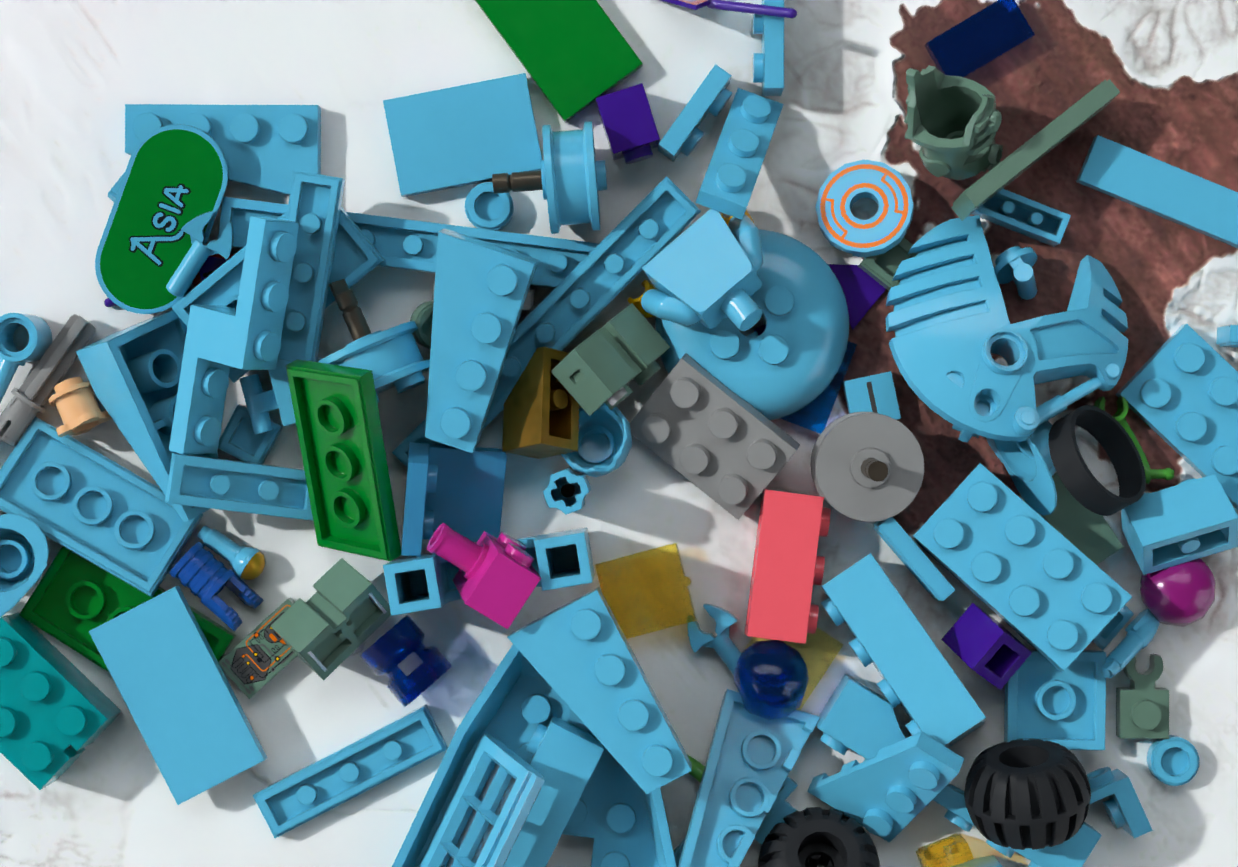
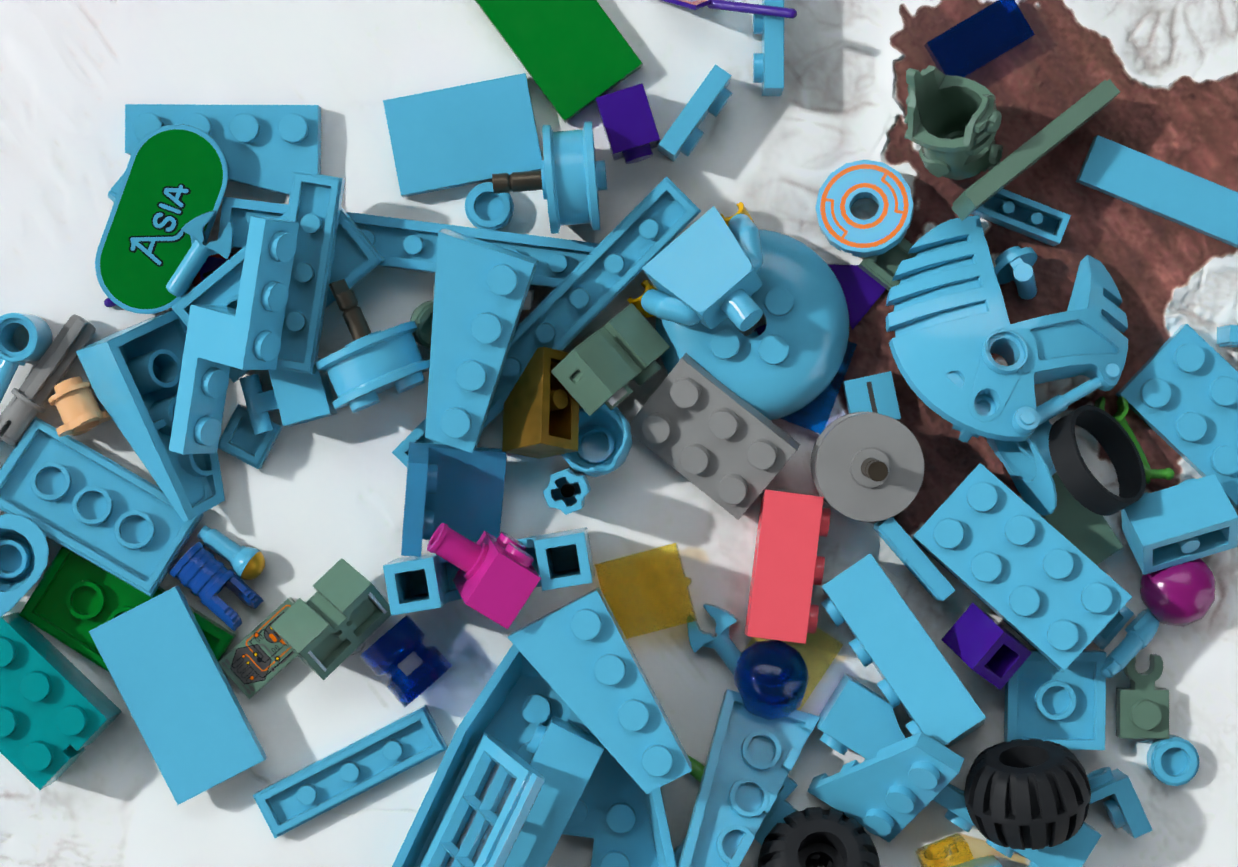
medium azure plate [165,453,313,521] -> none
green tile [286,359,401,561] -> none
medium azure plate [695,88,783,220] -> none

